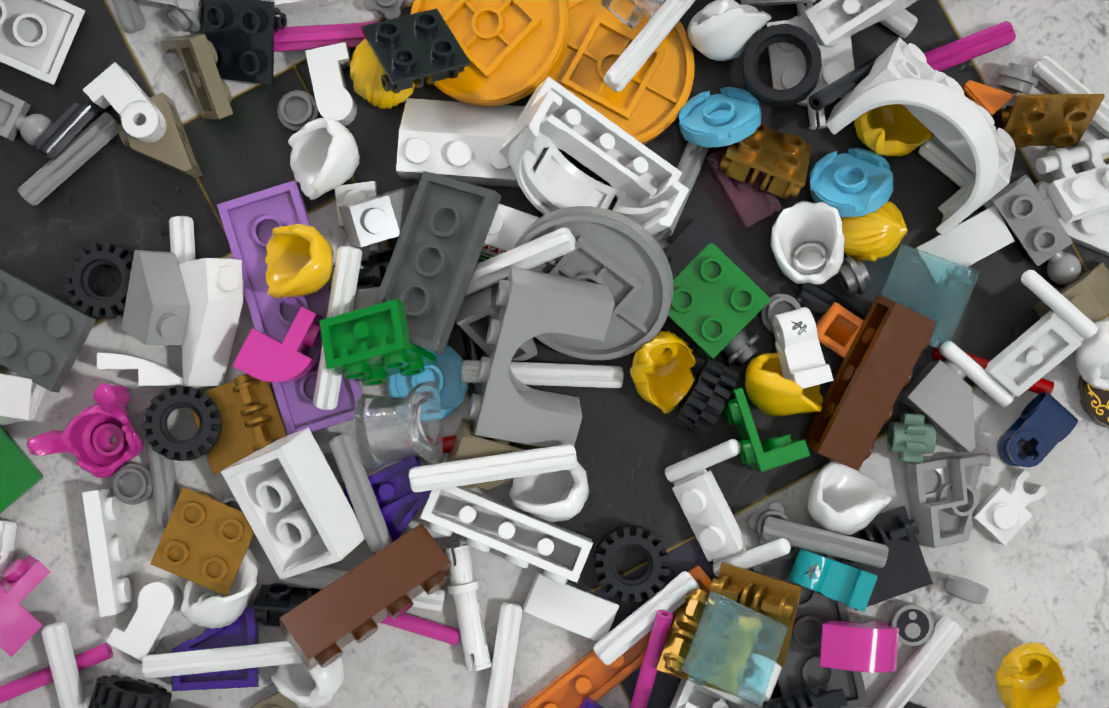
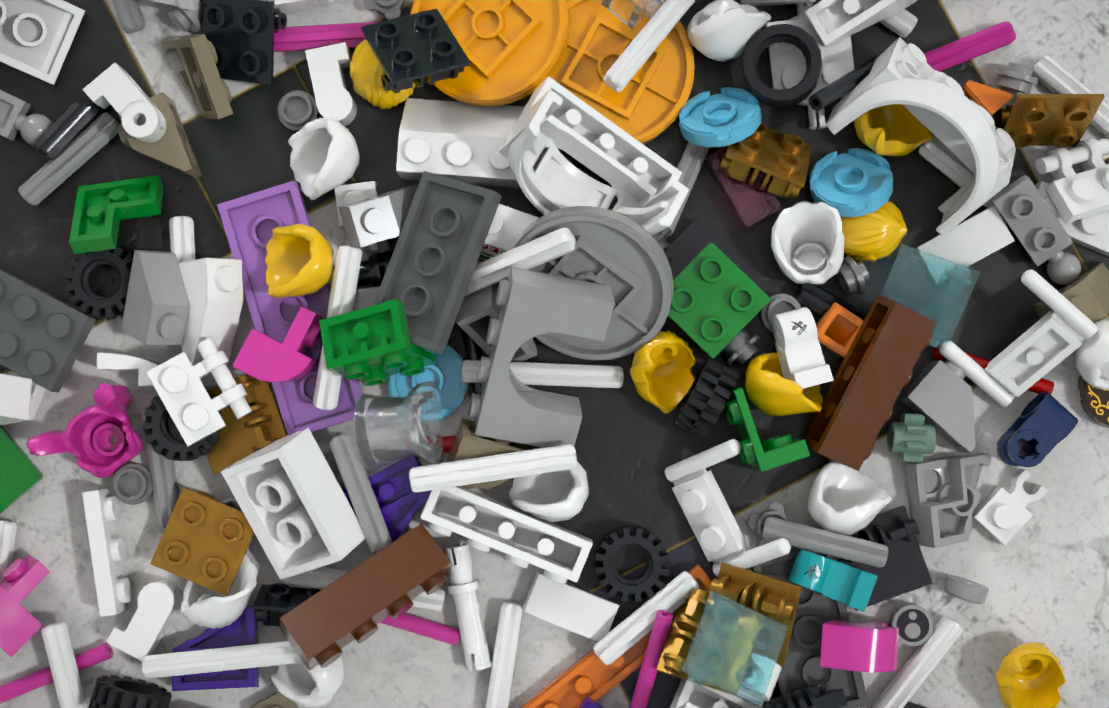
none -> green plate [69,175,163,254]
none -> white plate [146,338,252,447]

